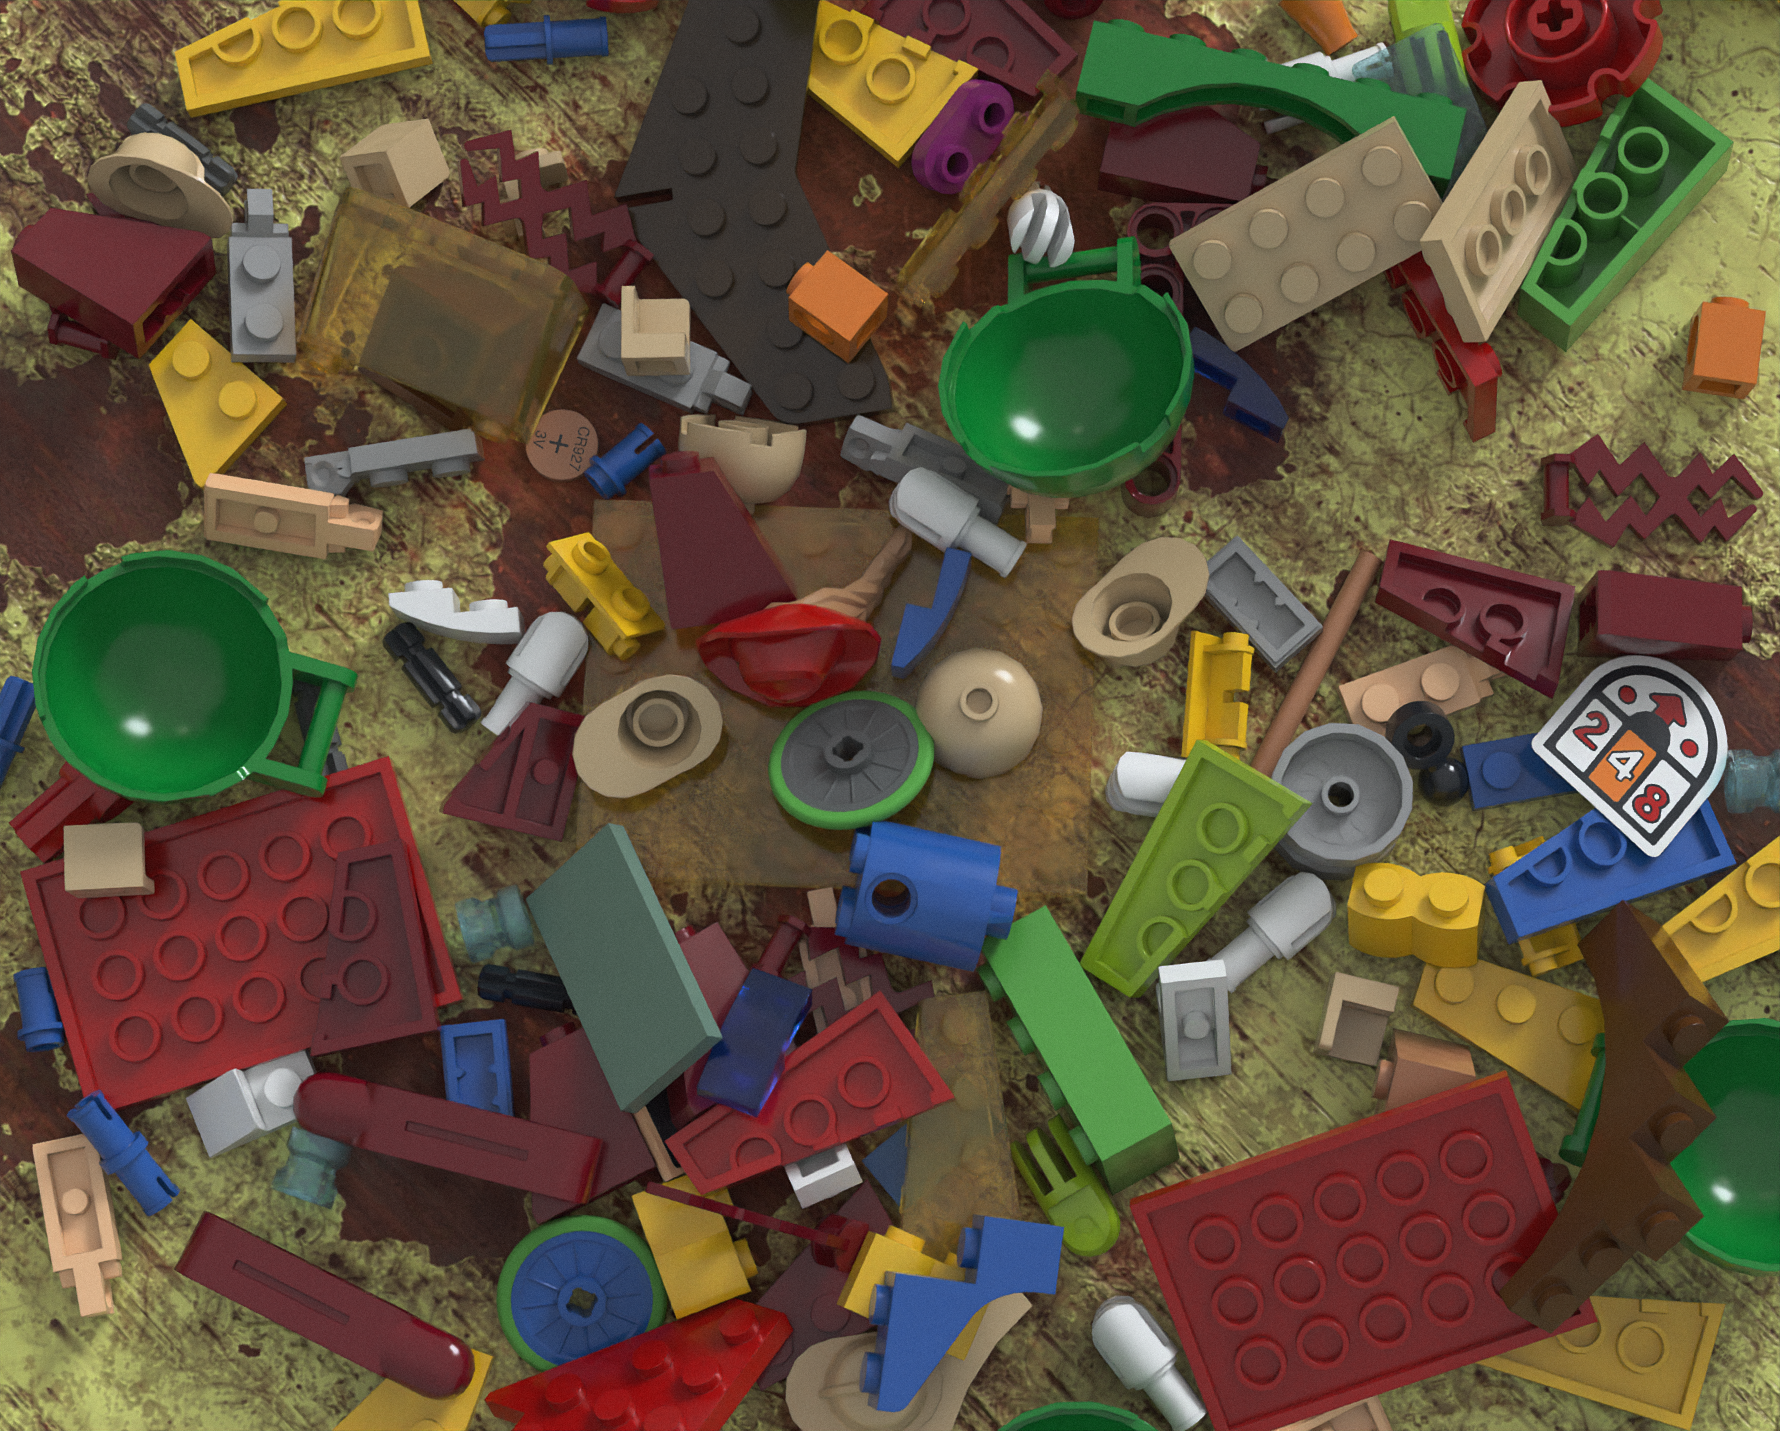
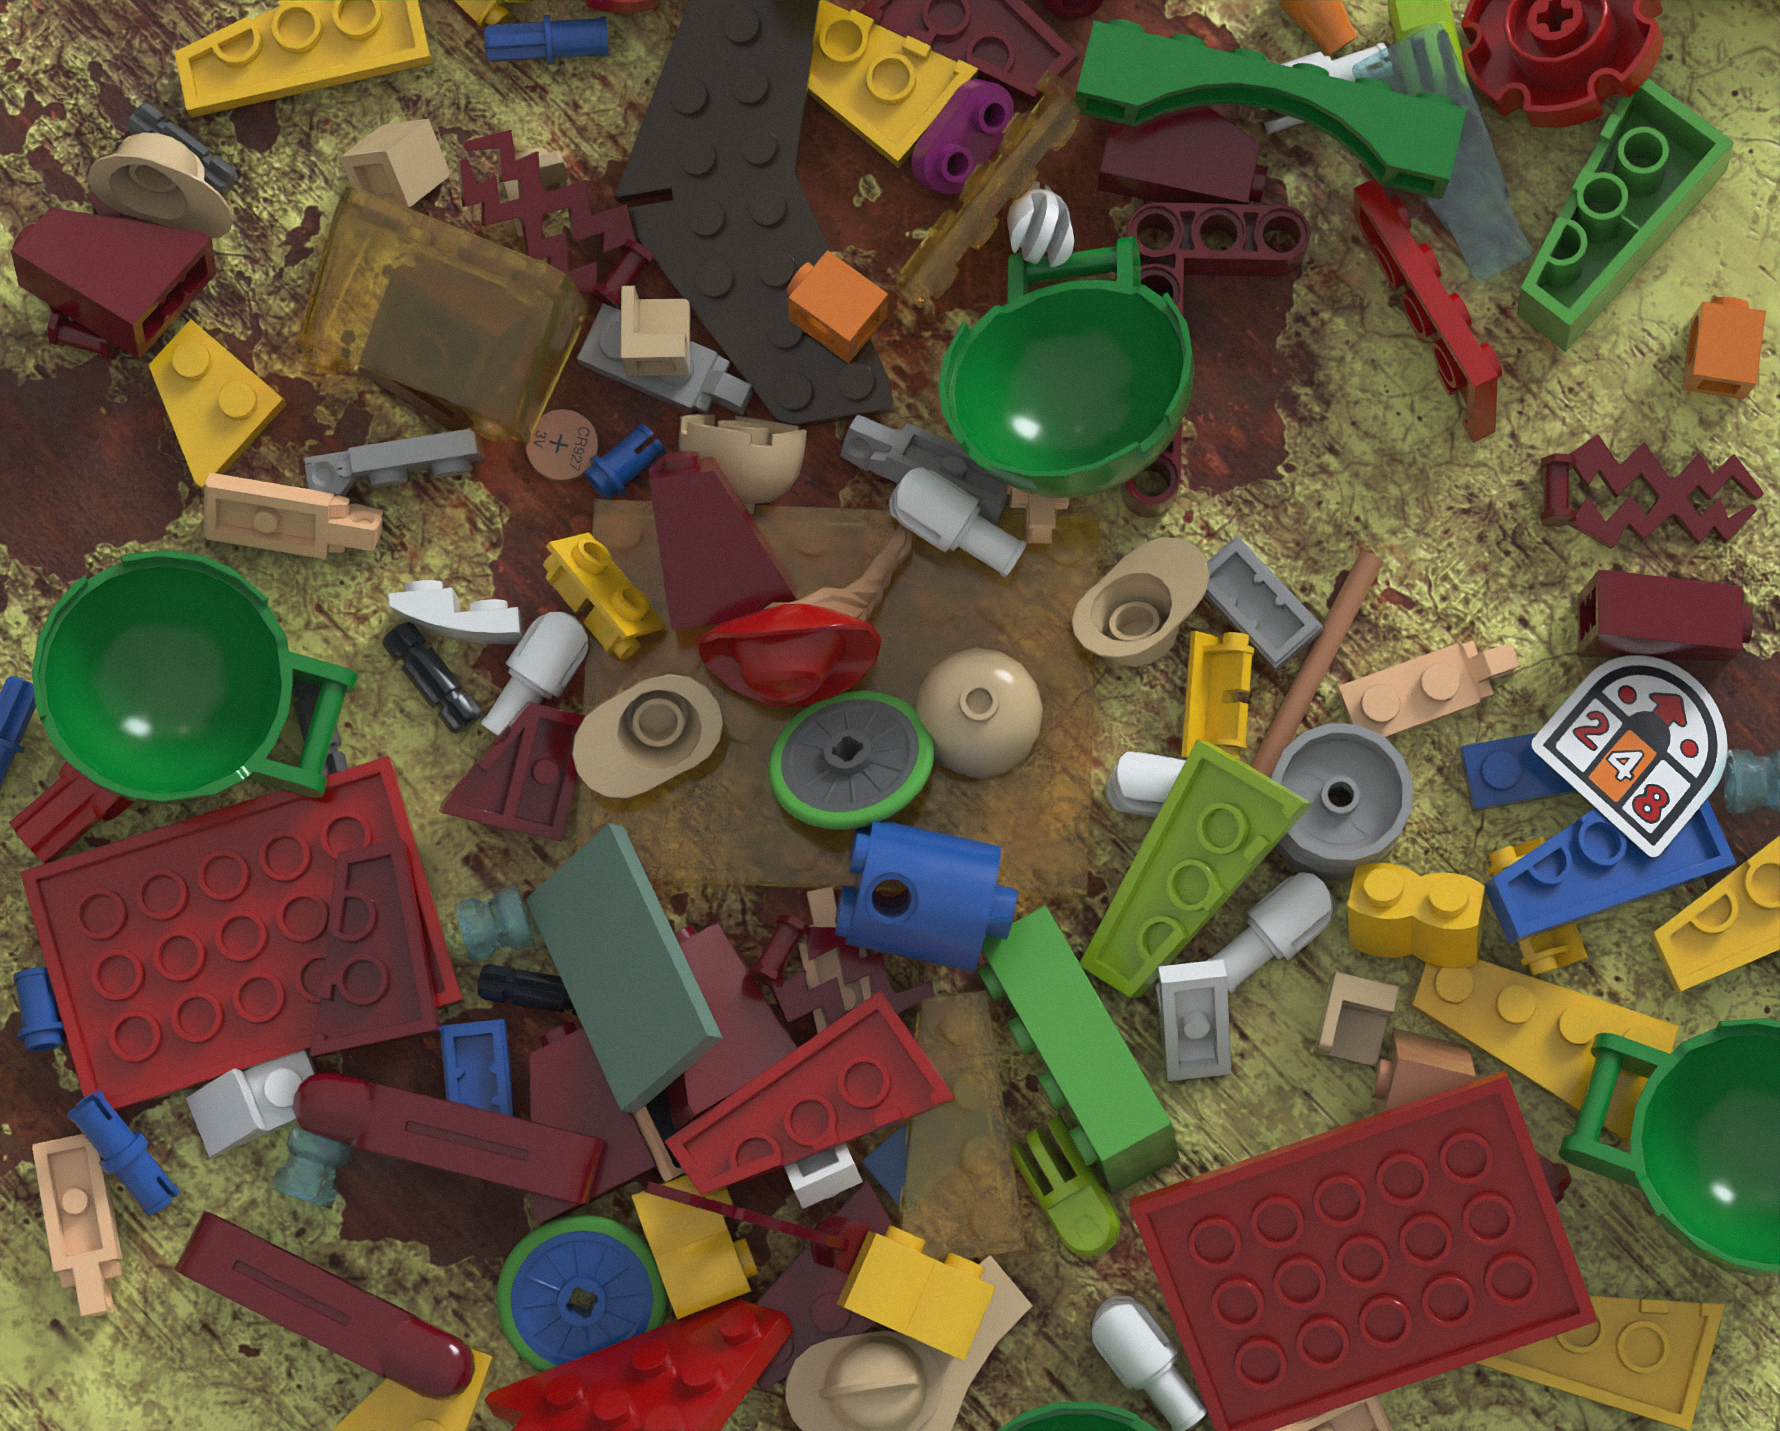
tan panel [64,822,154,898] -> none
light grey hinge [227,189,296,363] -> none
clear blue slope [697,968,812,1117] -> none
blue arch [859,1214,1064,1412] -> none
blue slope [891,547,972,679] -> none
tan plate [1169,116,1443,354] -> none
clear blue slope [1190,327,1289,443] -> none
dark red wing [1375,539,1576,699] -> none
black plate [1385,701,1469,807] -> none
tan plate [1419,80,1579,342] -> none
reddish brown arch [1499,899,1730,1334] -> none

